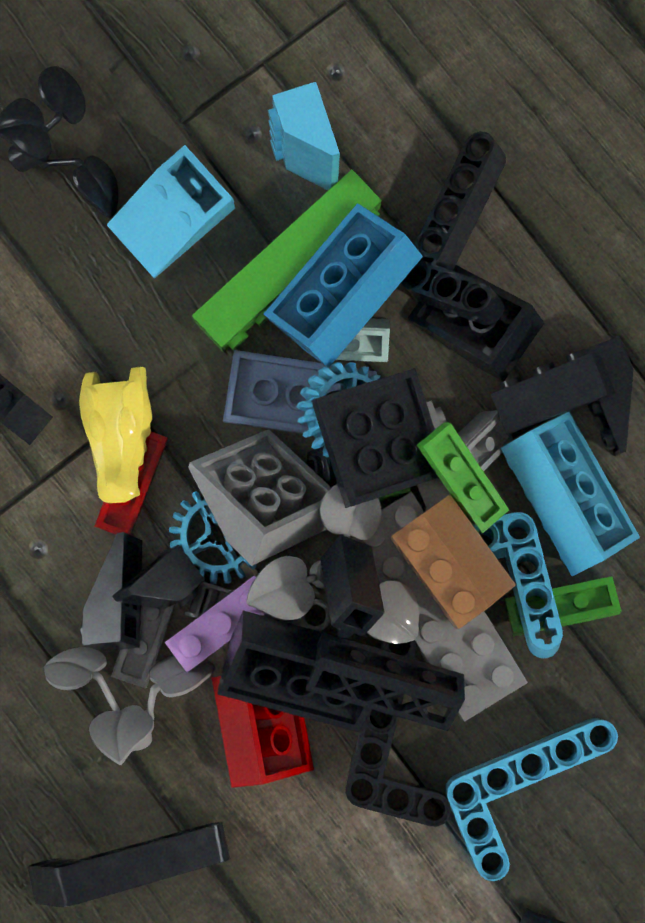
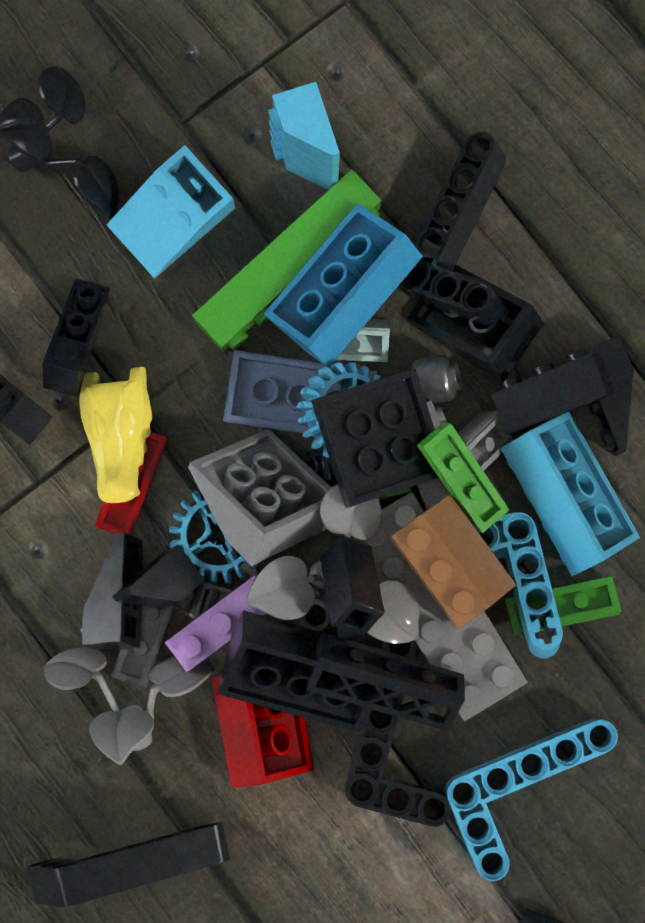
none -> black slope [42,279,110,397]
none -> flat silver head [412,355,461,404]

